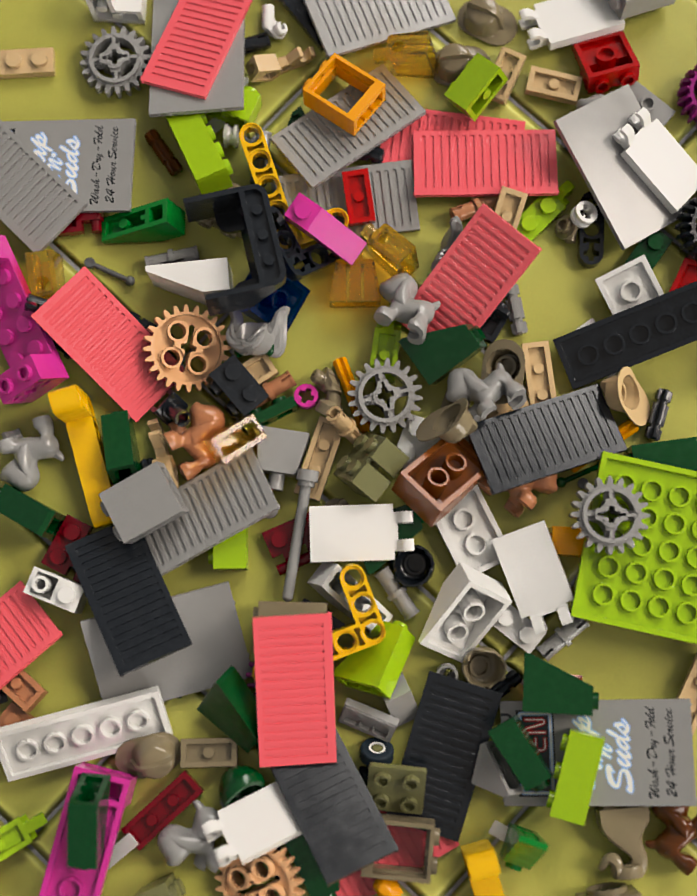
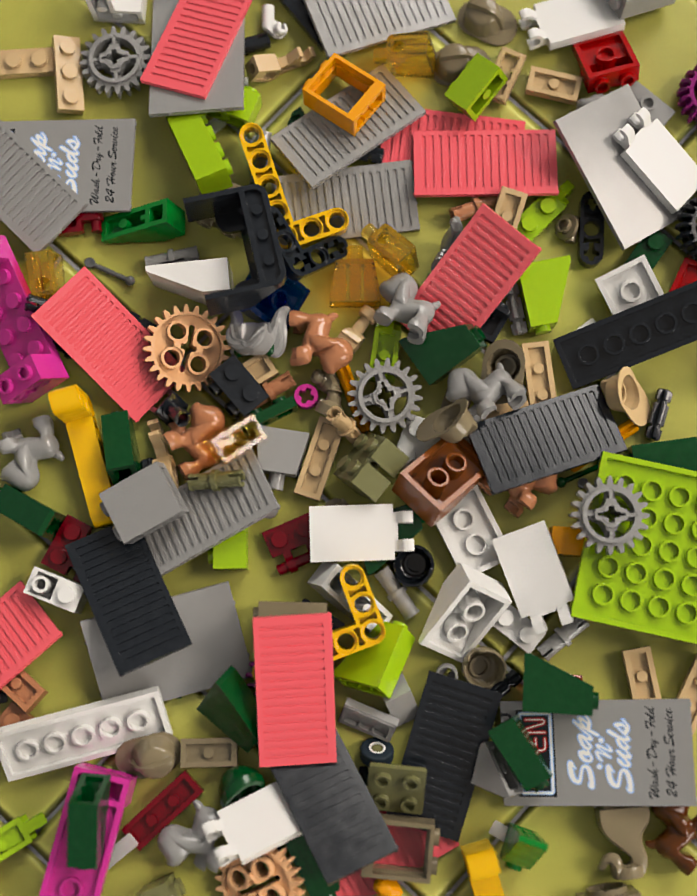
reddish brown axle [144,129,183,176] -> none
white bush [223,124,239,148] -> none
light grey piece [282,468,319,602] -> none
dark pink slope [284,192,367,266] -> none
red plate [342,168,376,227] -> none
lime brick [546,728,605,826] -> none
white bush [570,201,598,228] -> none
none -> tan plate [52,35,85,115]
none -> olive pin [187,469,245,492]
none -> nougat animal [289,310,353,375]
none -> tan leg [338,304,377,355]
none -> lime slope [516,255,571,335]
none -> tan plate [621,646,661,699]

